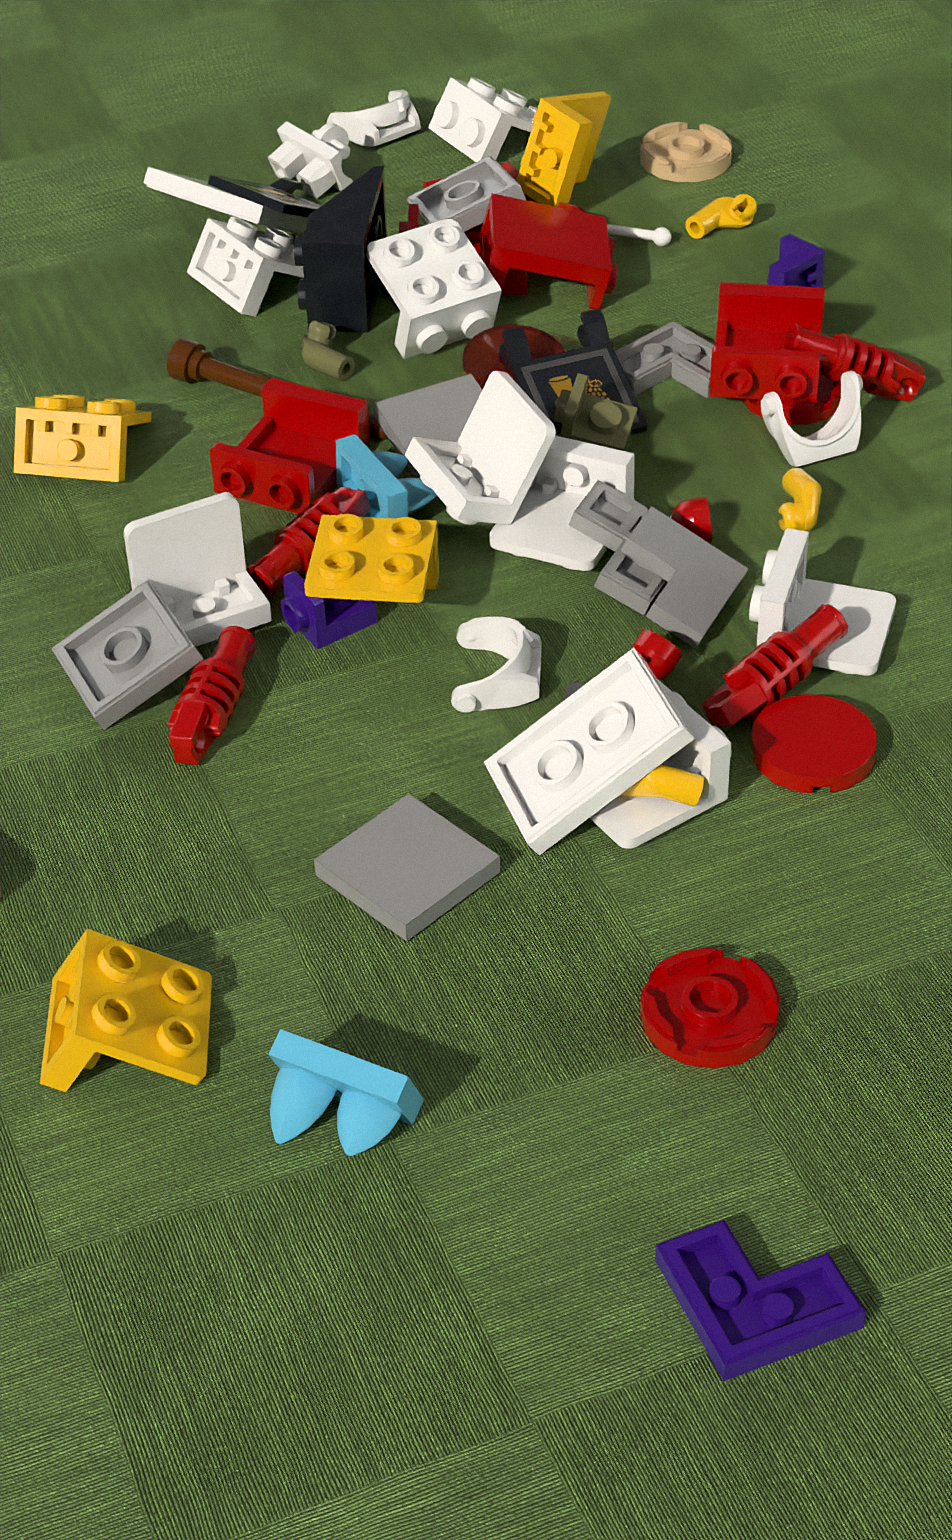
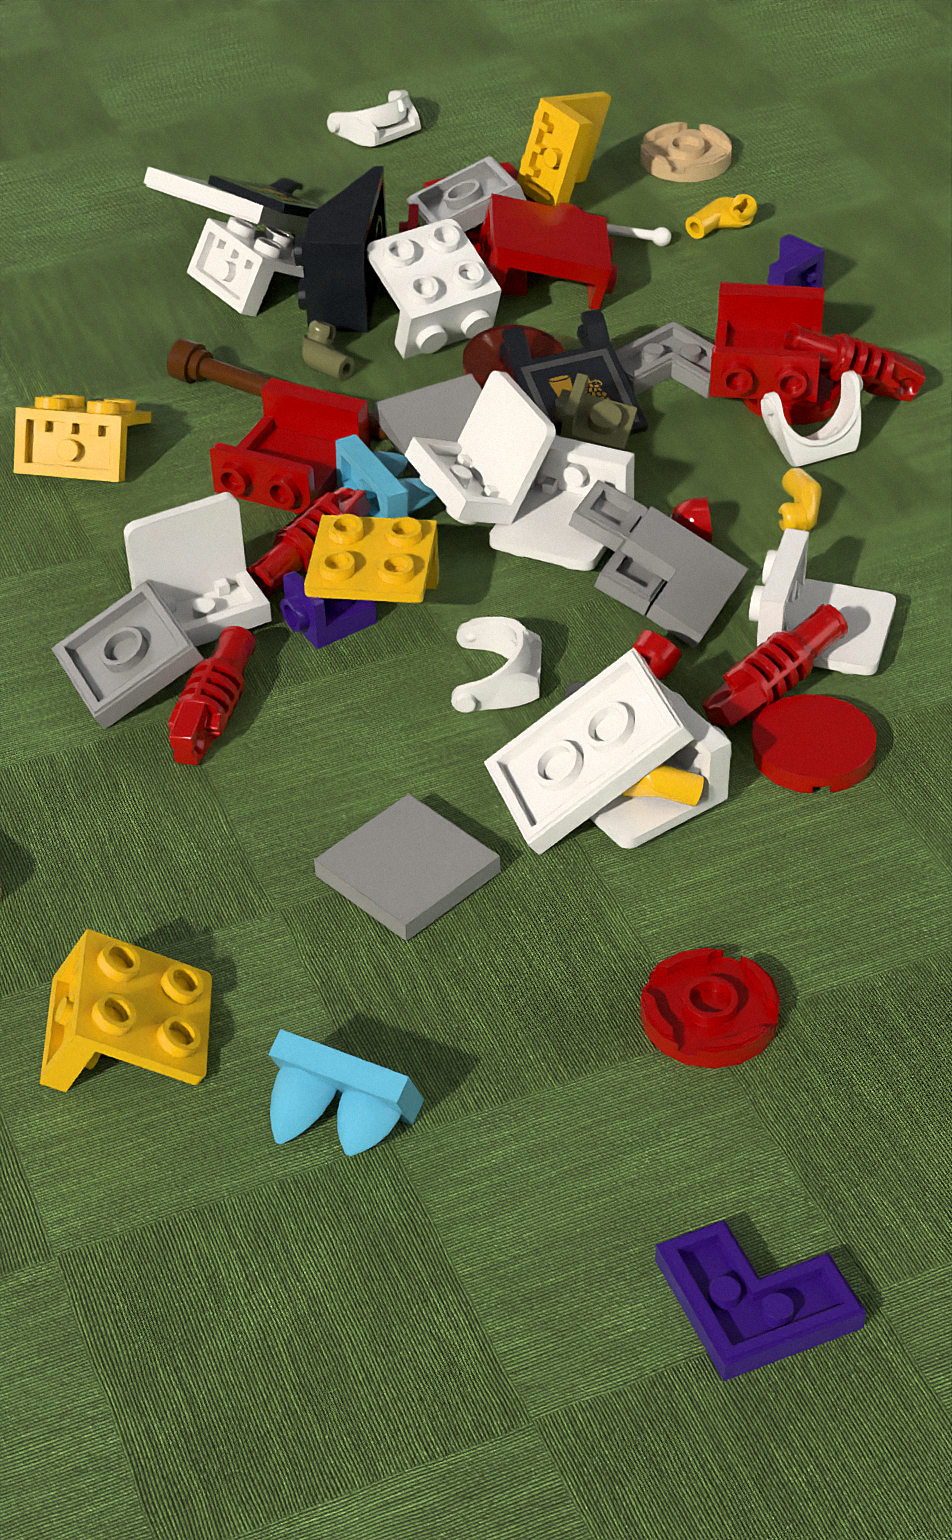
white hips [268,121,353,200] -> none
white bracket [428,77,537,162] -> none

